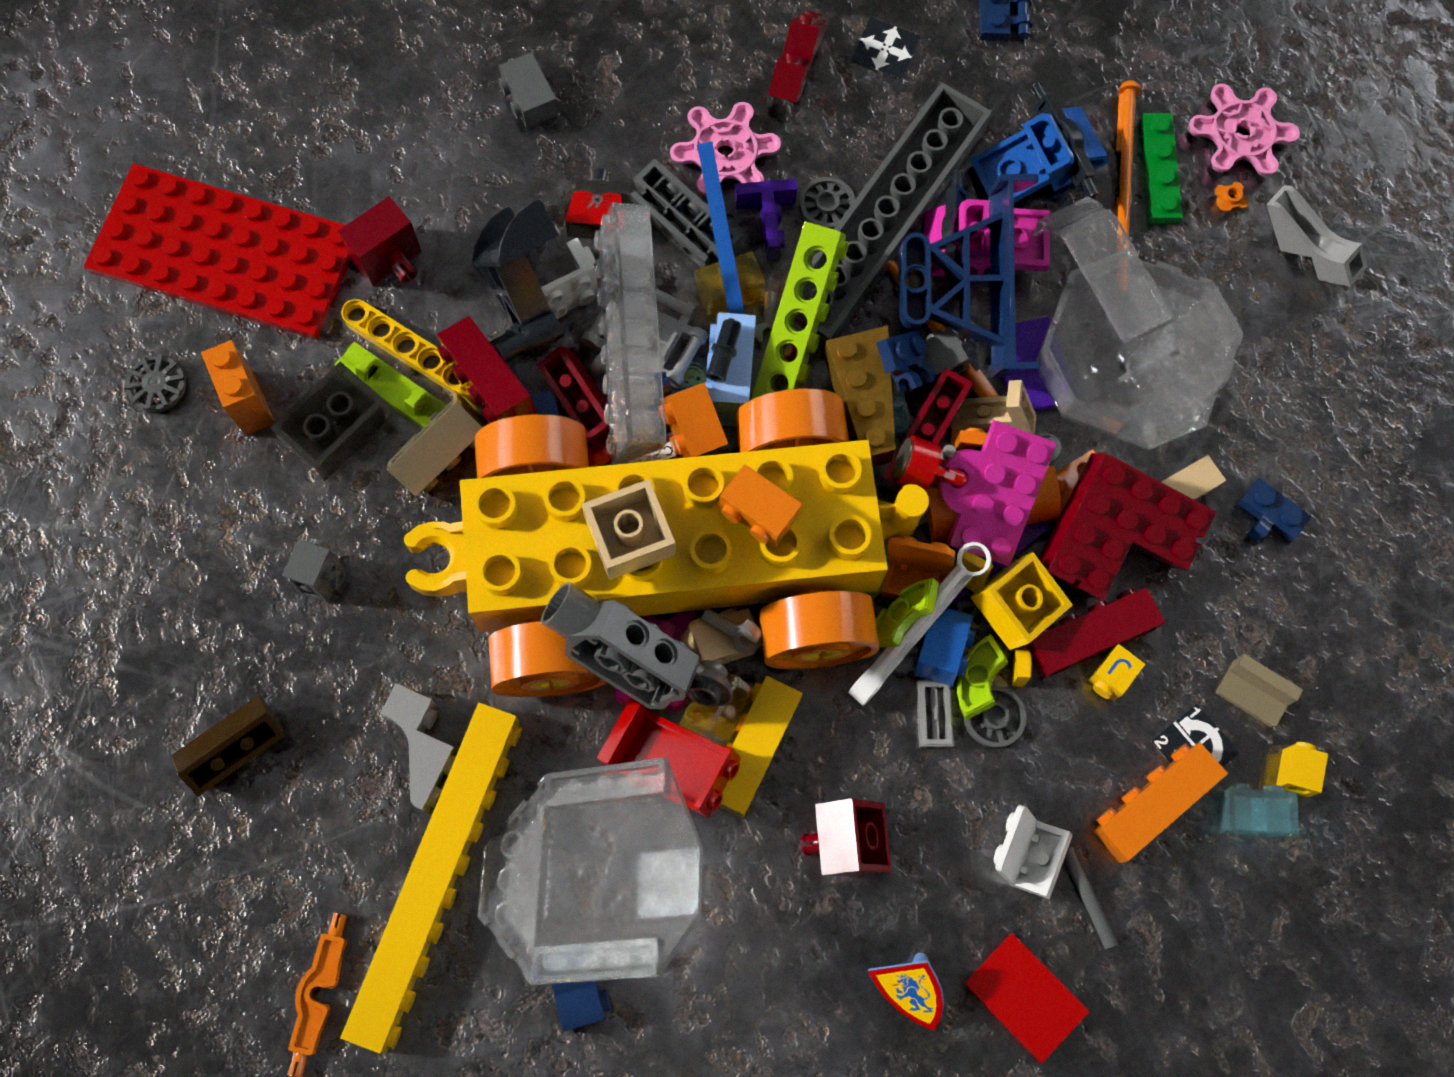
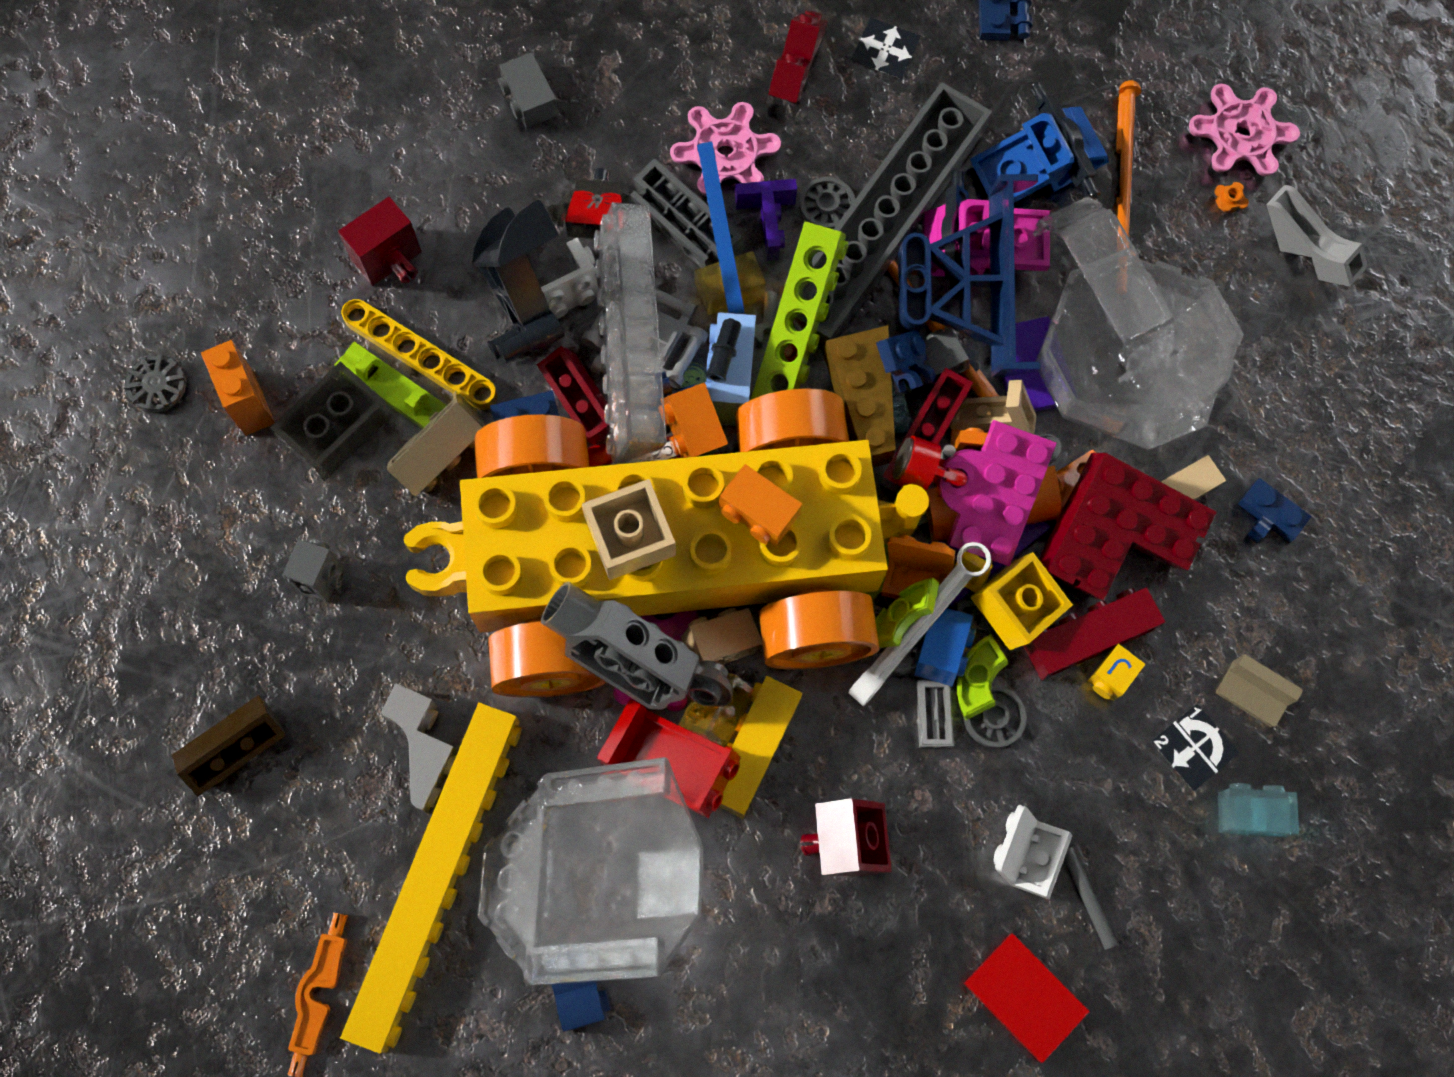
red plate [83,163,351,340] -> none
dark red brick [436,316,537,424] -> none
light grey bar [702,608,762,654] -> none
shield [868,953,944,1031] -> none
yellow tile [1011,649,1032,687] -> none
orange brick [1093,742,1228,863] -> none
green plate [1140,113,1183,224] -> none
yellow brick [1276,742,1328,797] -> none

